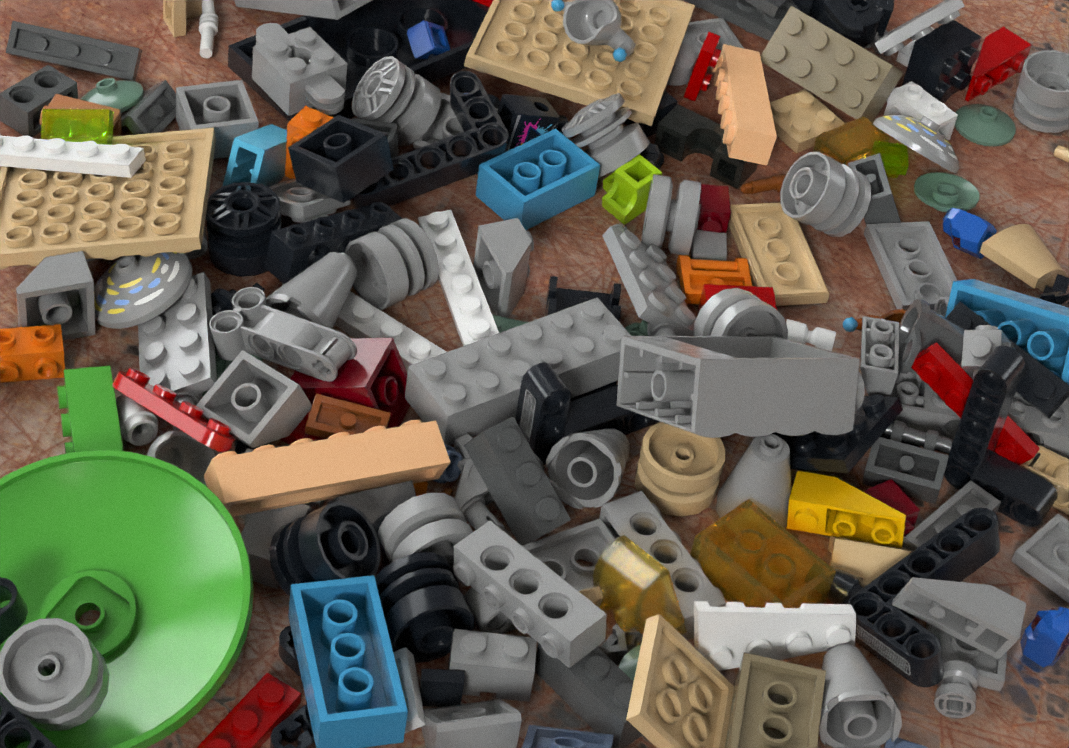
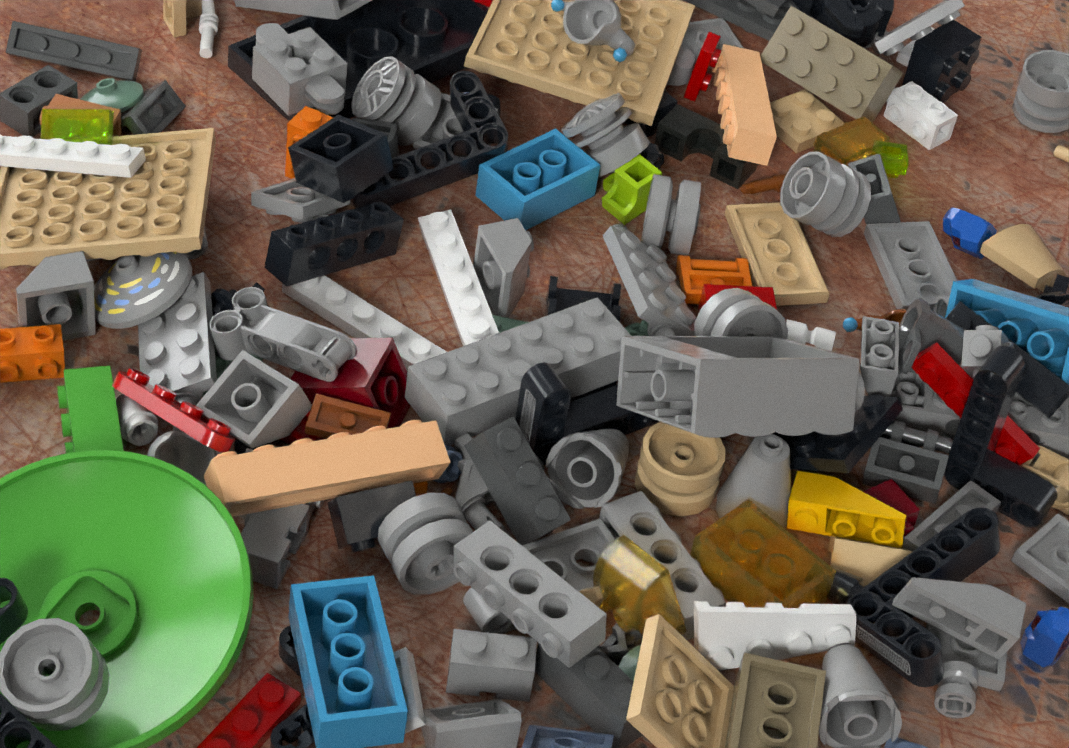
light grey brick [176,80,259,159] -> none
black wheel [206,182,282,277] -> none
medium azure slope [222,124,287,187] -> none
light grey cone [266,252,357,329] -> none
black wheel [269,501,381,596] -> none
light grey wheel [345,218,439,310] -> none
black wheel [375,552,475,663] -> none
blue slope [407,20,450,59] -> none
black tile [419,668,464,707] -> none
black torso [491,94,568,151] -> none
light grey tile [691,230,727,261] -> none
dark red brick [697,184,731,233] -> none
light grey dish [873,115,960,174] -> none
sand green dish [914,172,980,212] -> none
sand green dish [955,104,1016,147] -> none
red slope [965,27,1032,102] -> none

